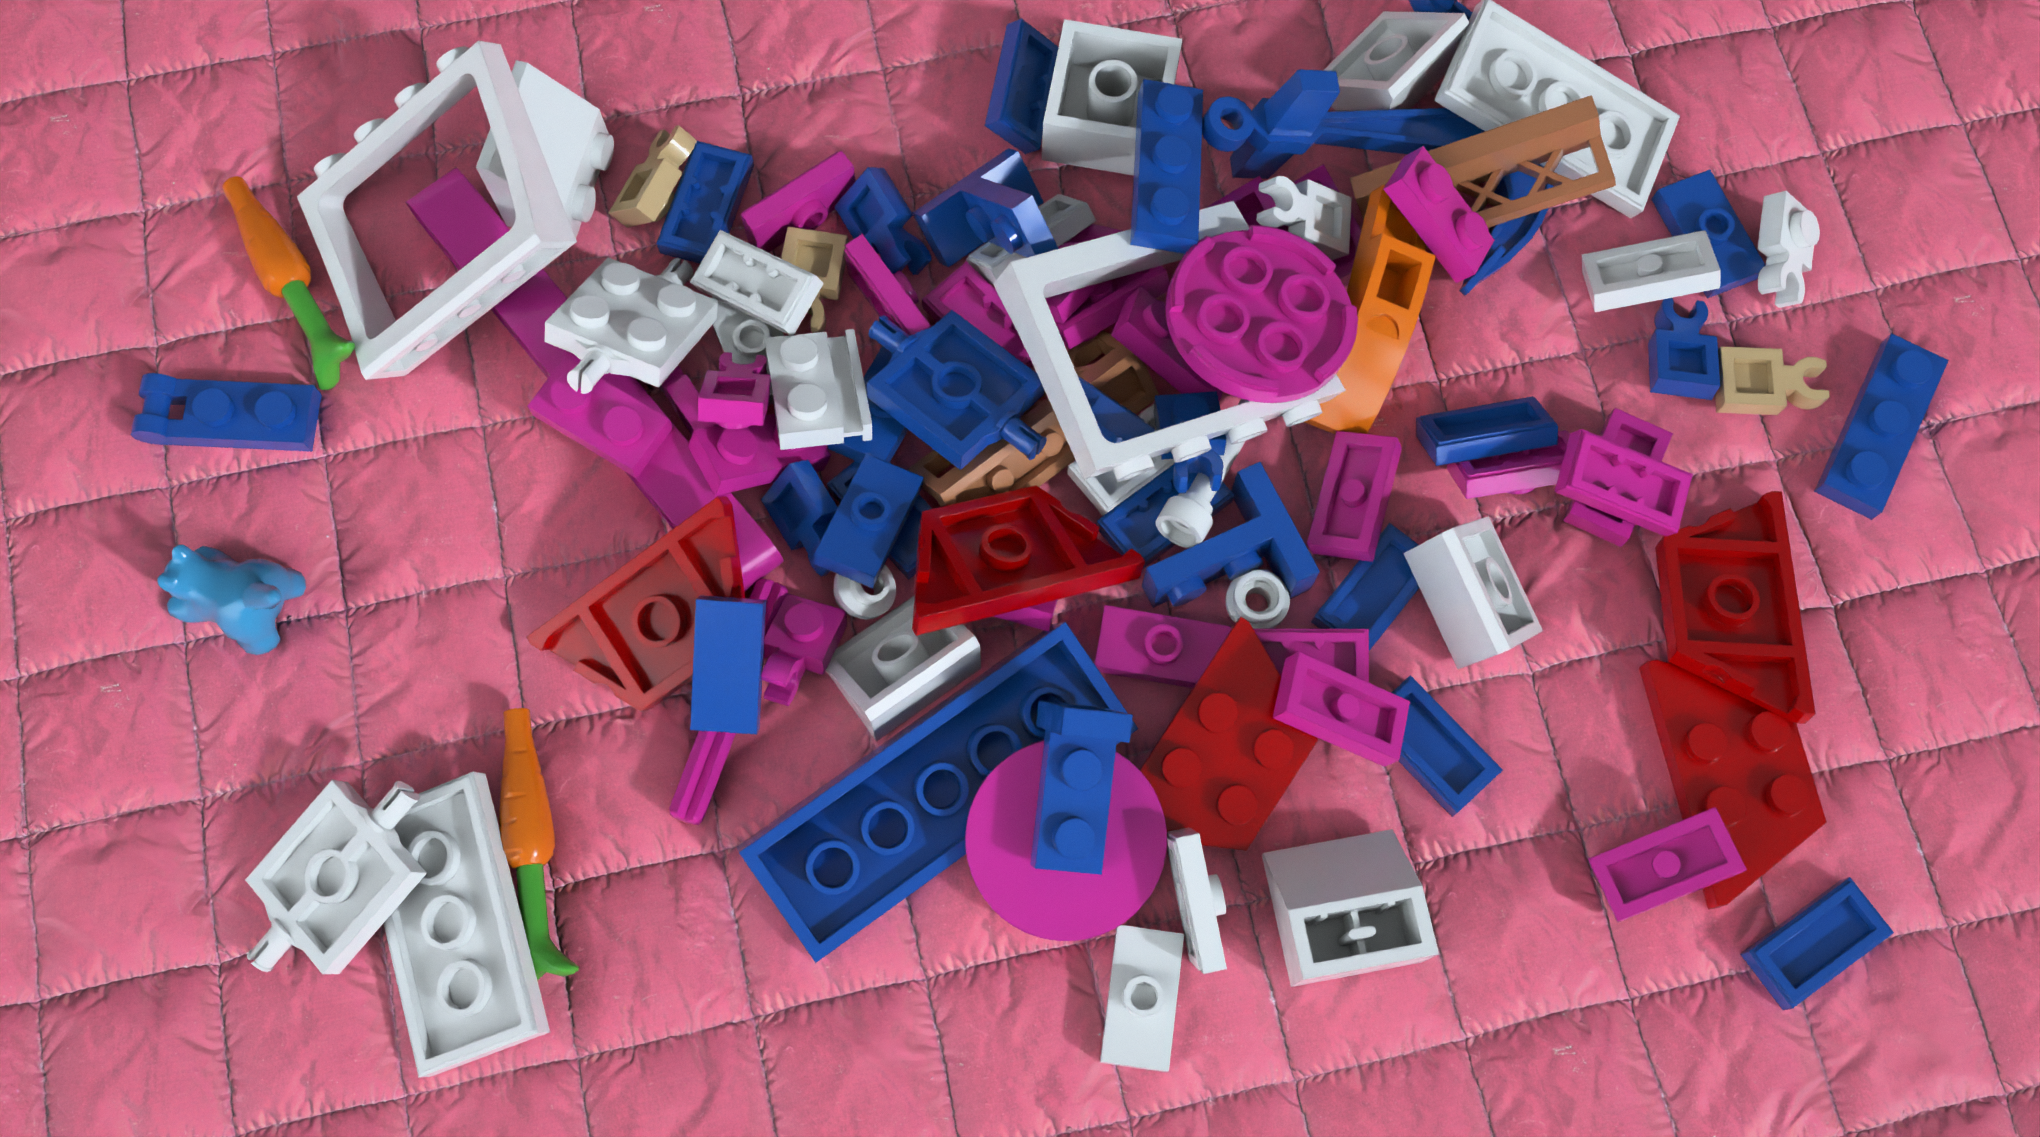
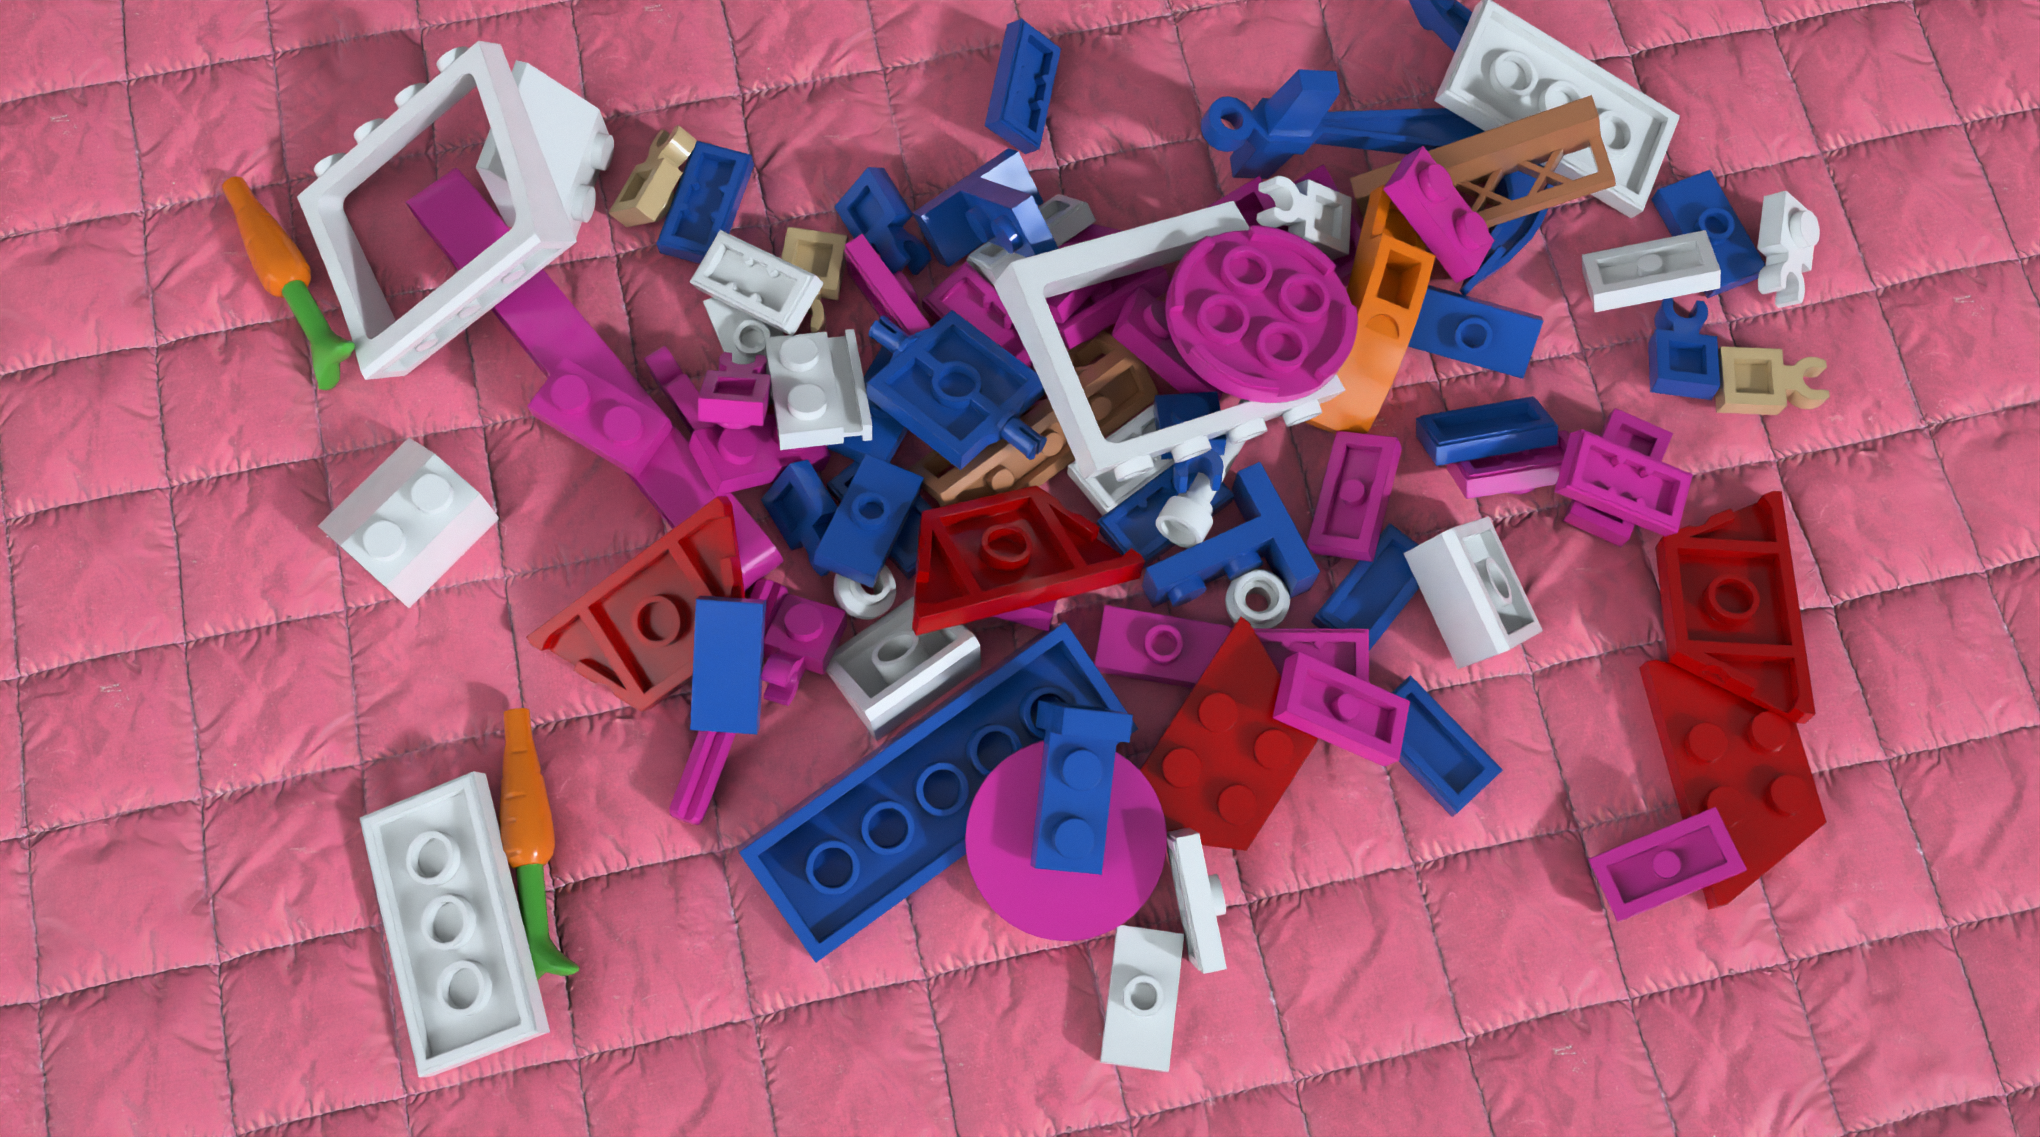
blue plate [130,373,322,452] -> none
dark azure animal [157,545,306,655] -> none
white plate [245,780,427,974] -> none
white plate [544,257,718,394] -> none
dark pink plate [741,150,856,252] -> none
white brick [1042,19,1182,176] -> none
blue plate [1077,375,1155,443] -> none
blue plate [1130,79,1203,254] -> none
white slope [1262,829,1439,987] -> none
white slope [1323,11,1469,111] -> none
blue tile [1740,877,1894,1010] -> none
blue plate [1814,333,1949,520] -> none
none -> white slope [318,438,499,608]
none -> blue plate [1408,285,1544,379]

